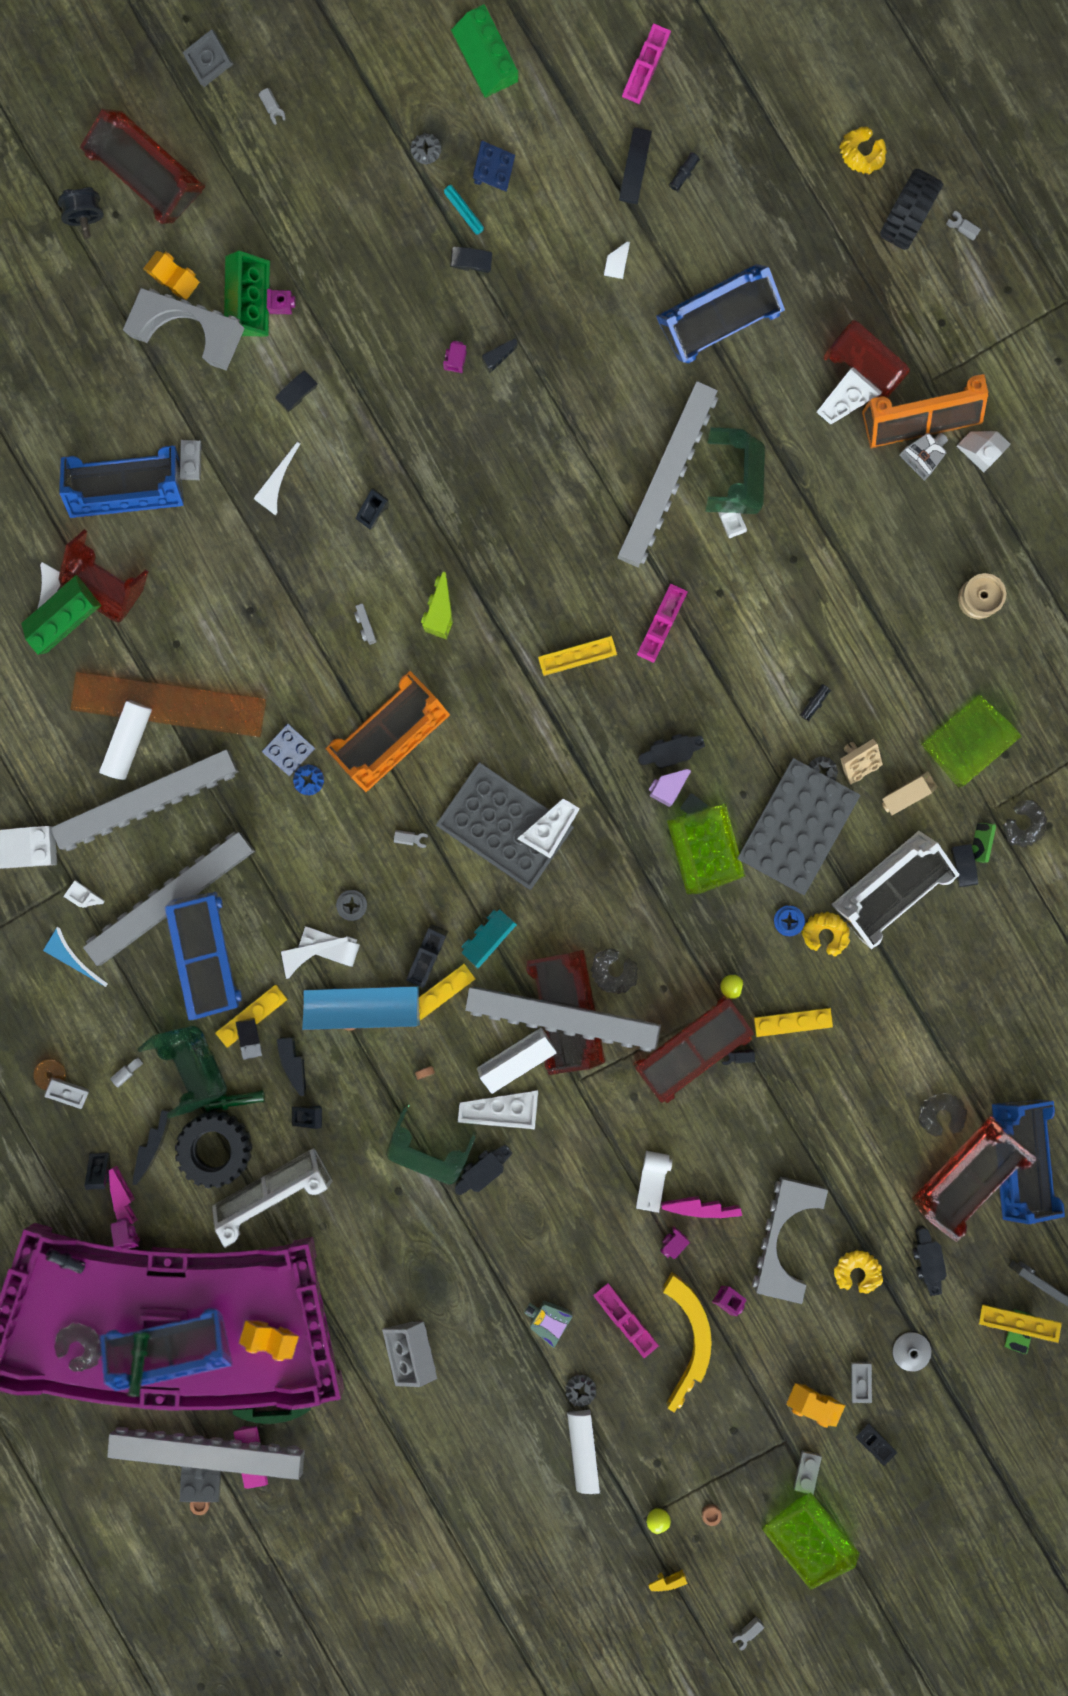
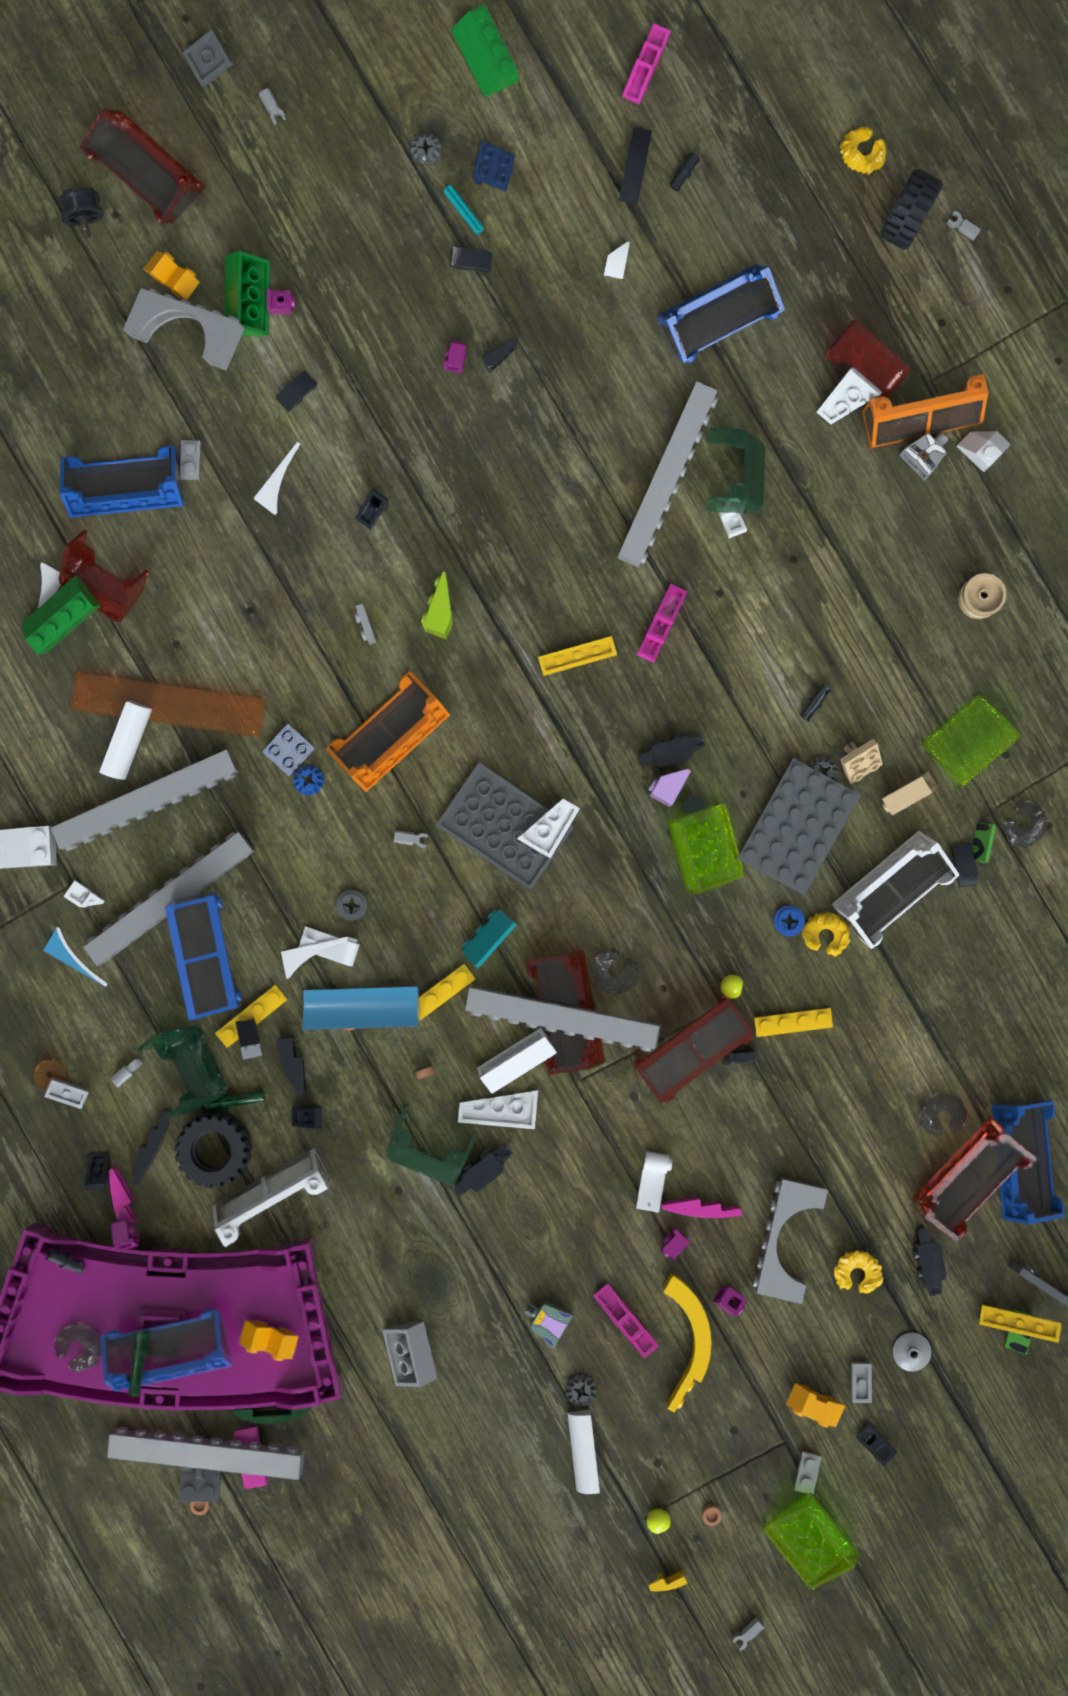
black slope [406,924,449,988] -> none

